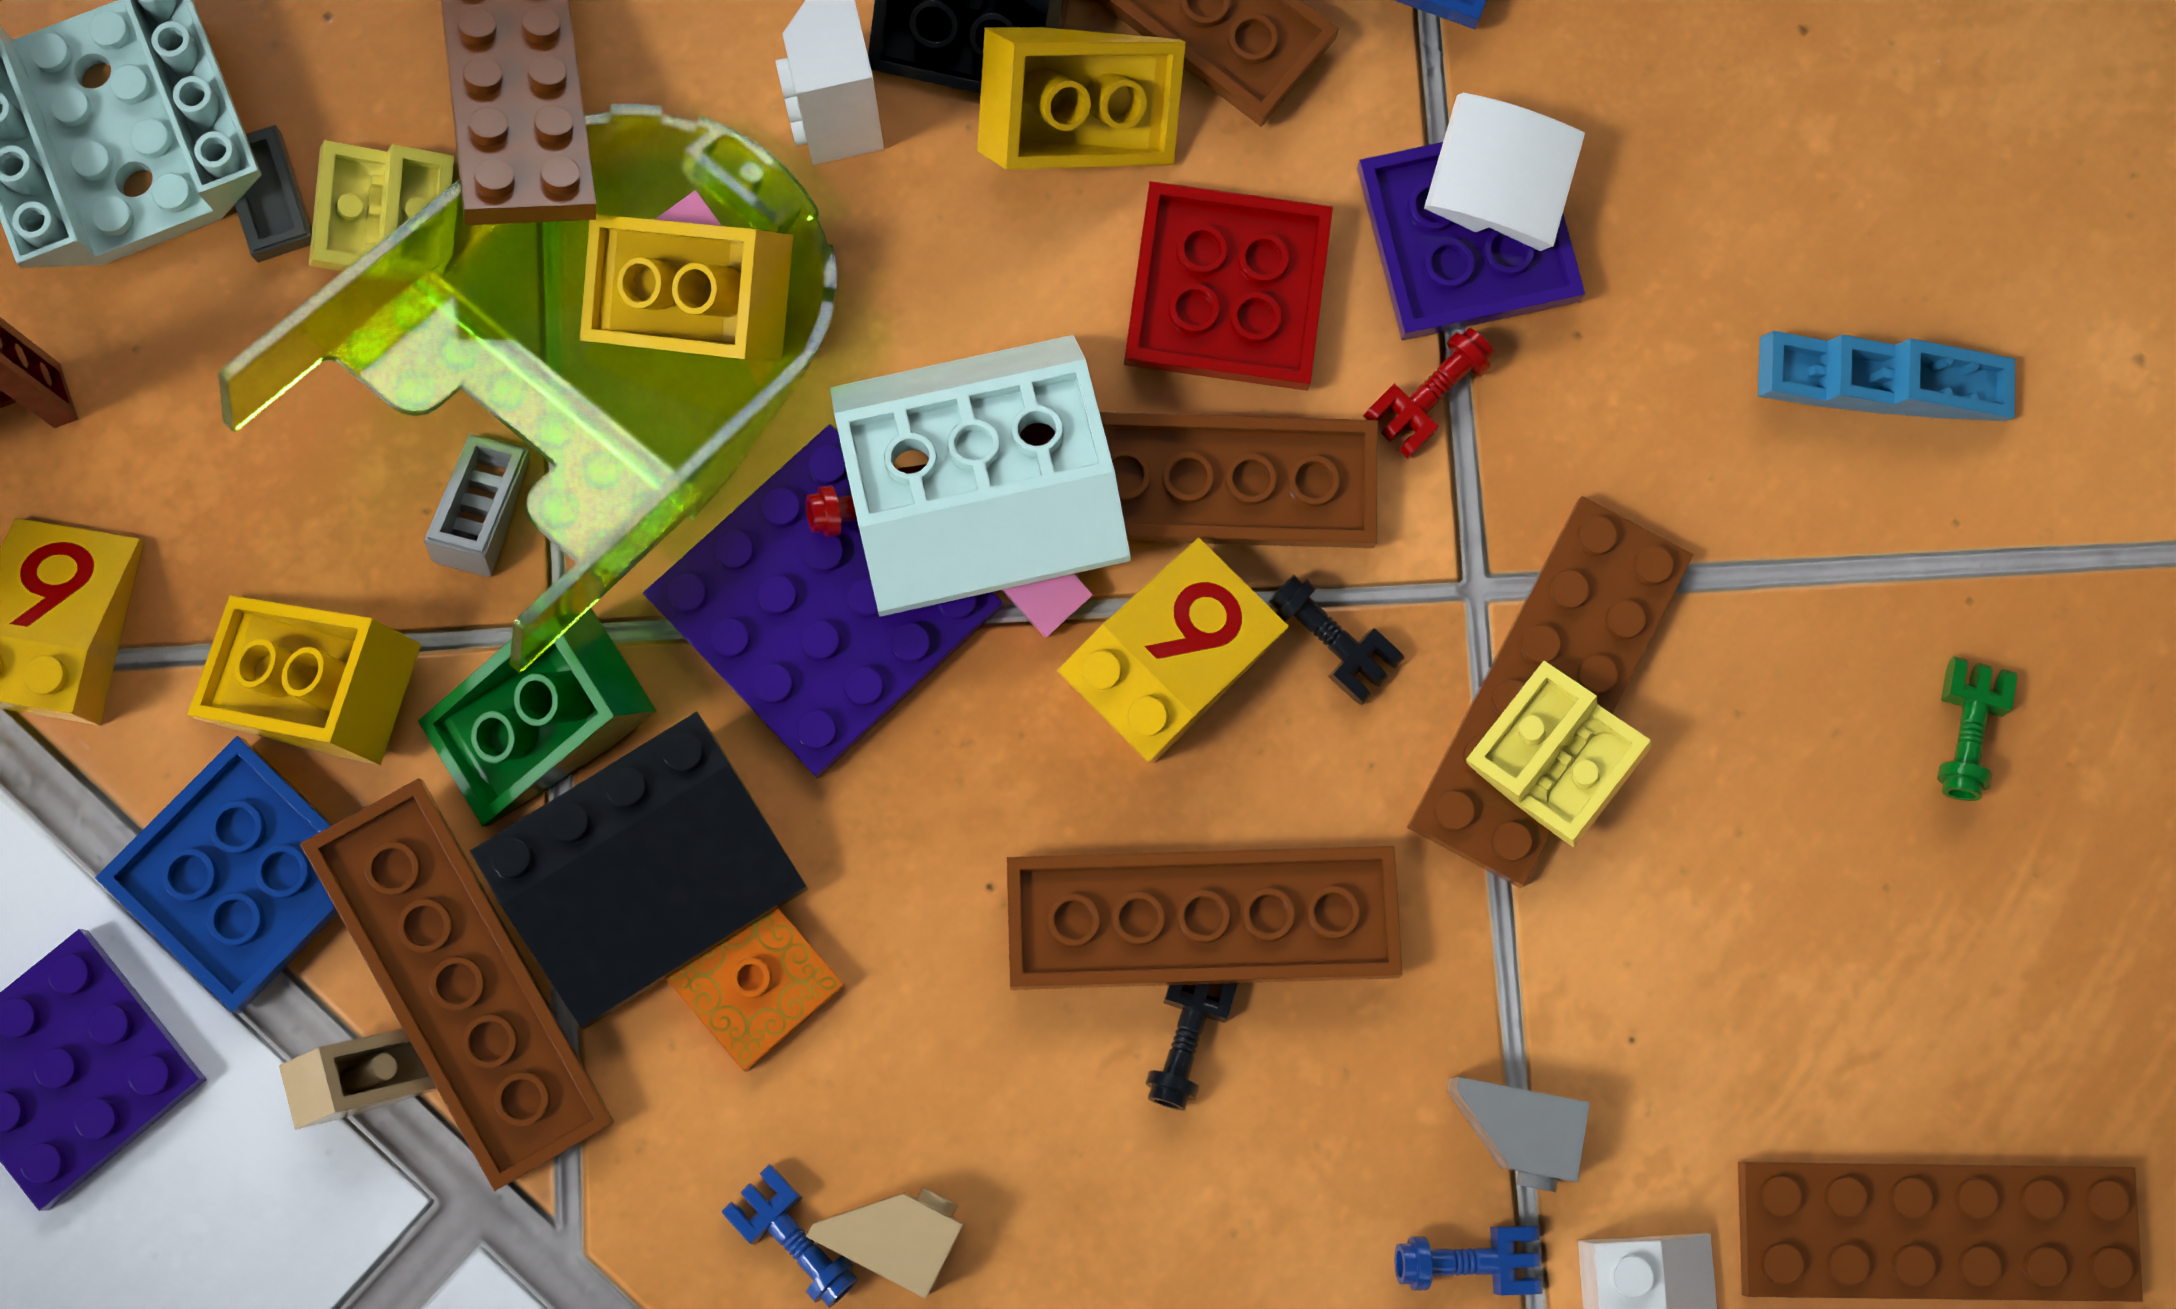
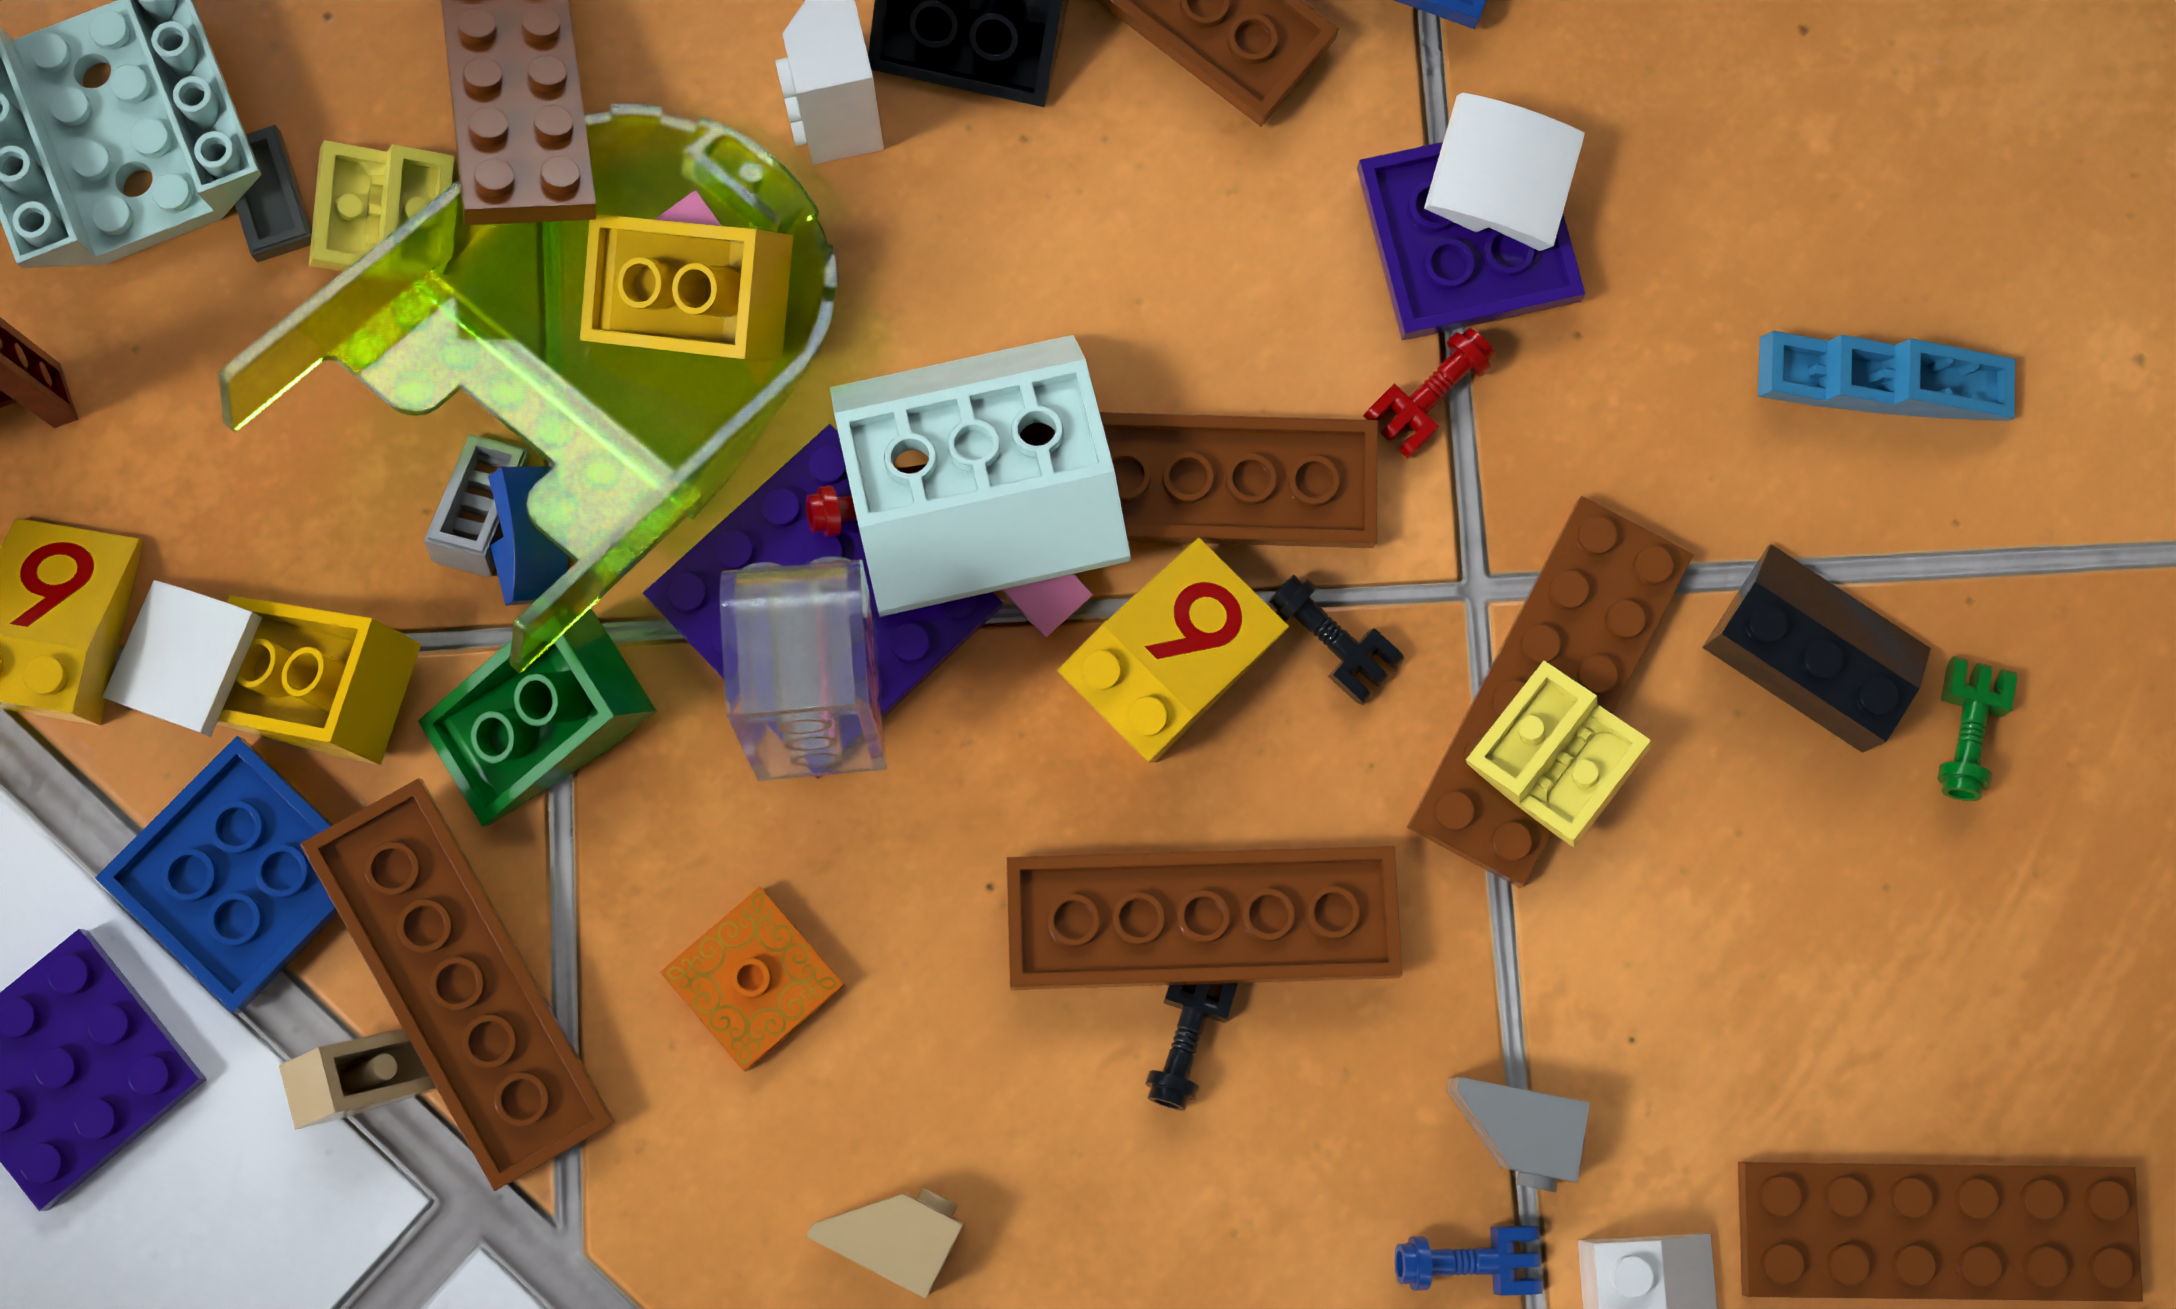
black slope [470,711,808,1029] -> none
blue hinge [721,1164,858,1308] -> none
yellow slope [977,27,1186,170] -> none
red plate [1124,181,1333,391] -> none
none -> white slope [102,580,262,737]
none -> blue slope [488,466,568,606]
none -> clear brick [720,557,887,781]
none -> black slope [1702,544,1931,753]

